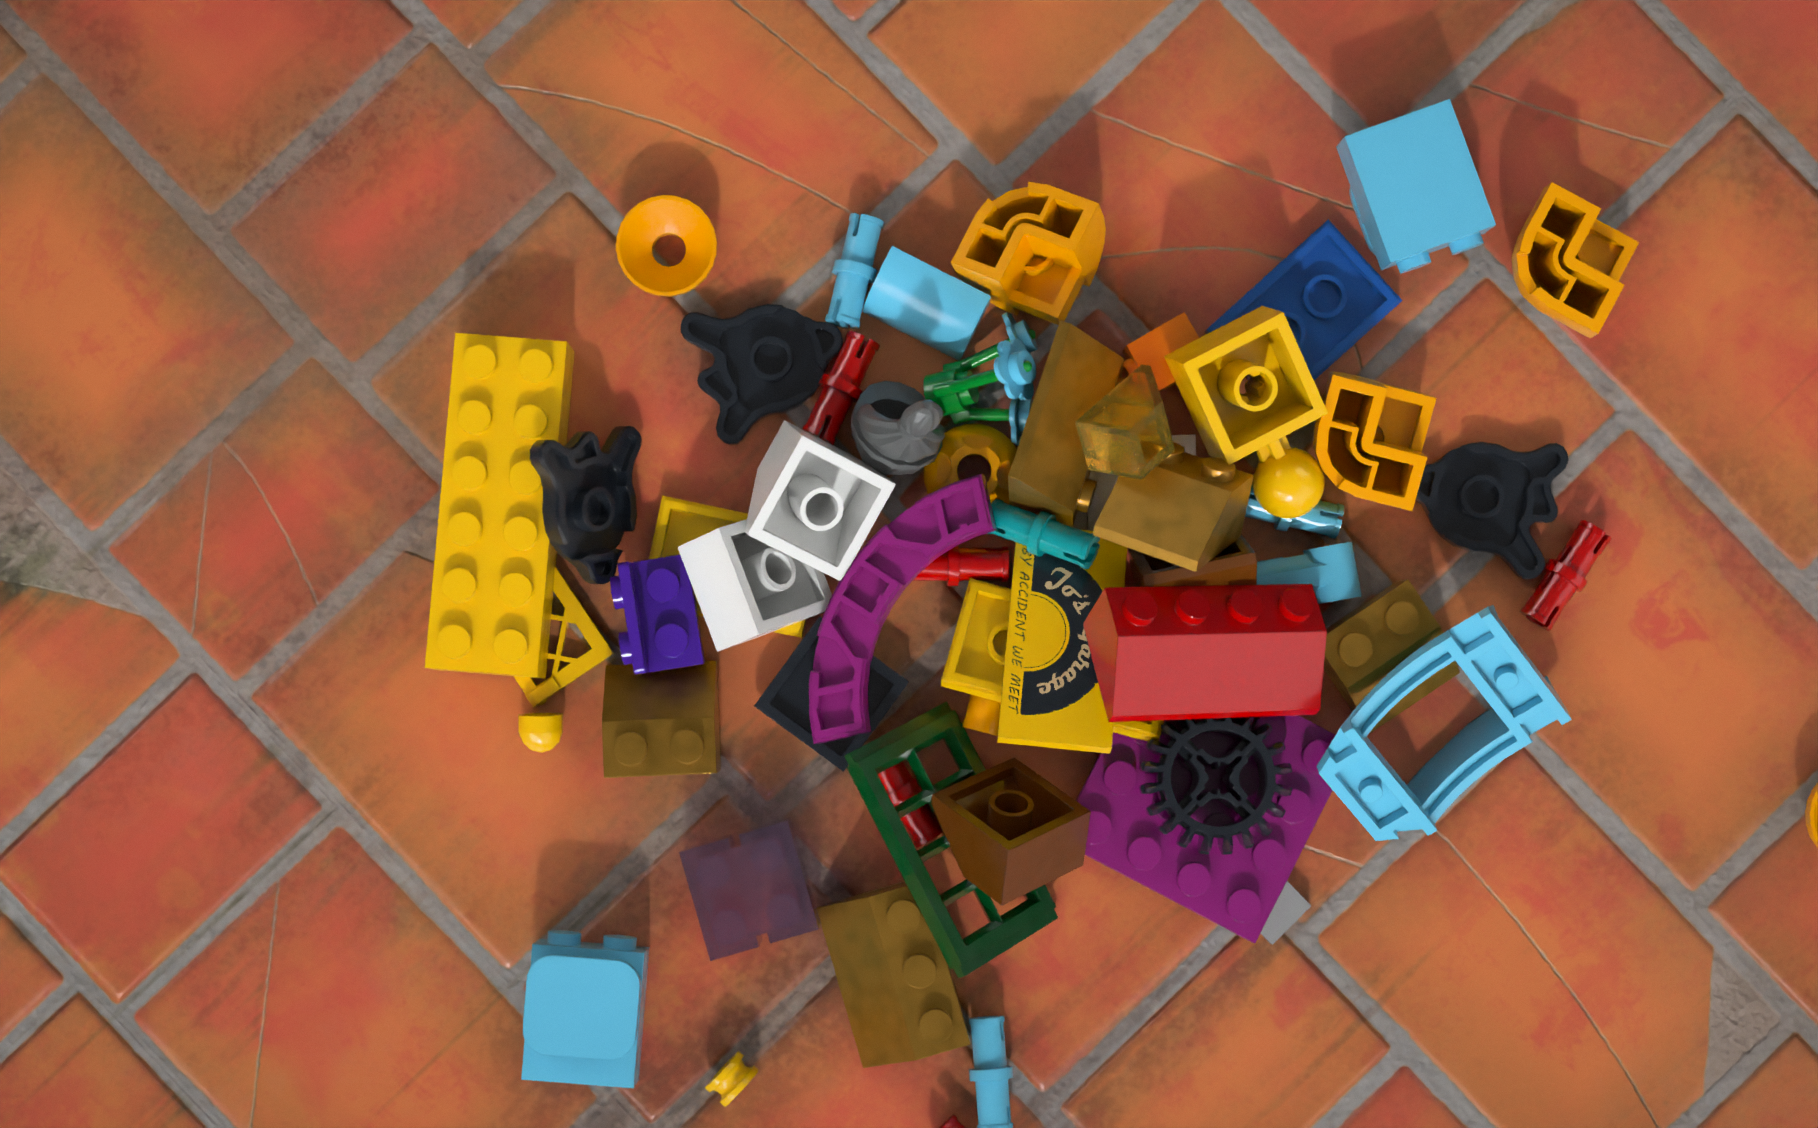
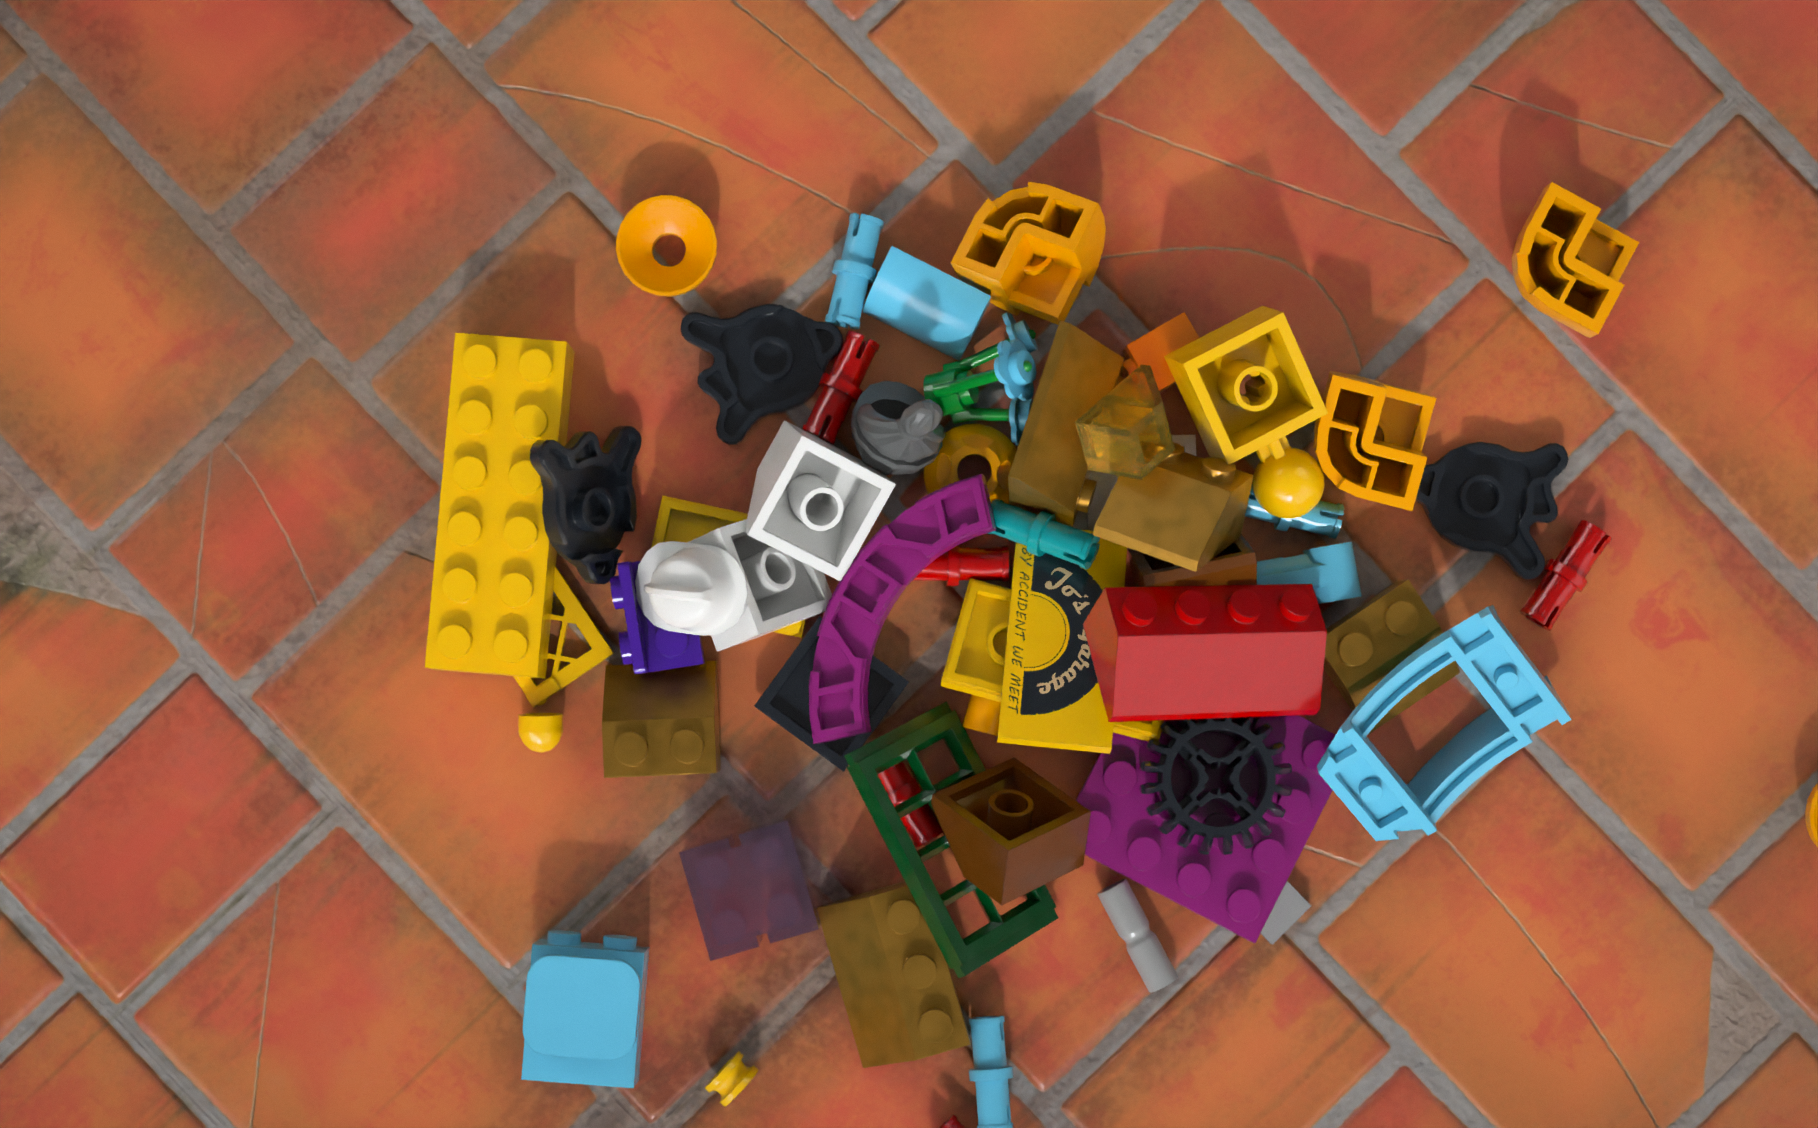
blue tile [1205,219,1403,380] -> none
medium azure brick [1336,99,1496,274] -> none
none -> white piece [635,541,749,636]
none -> light grey piece [1097,878,1178,993]

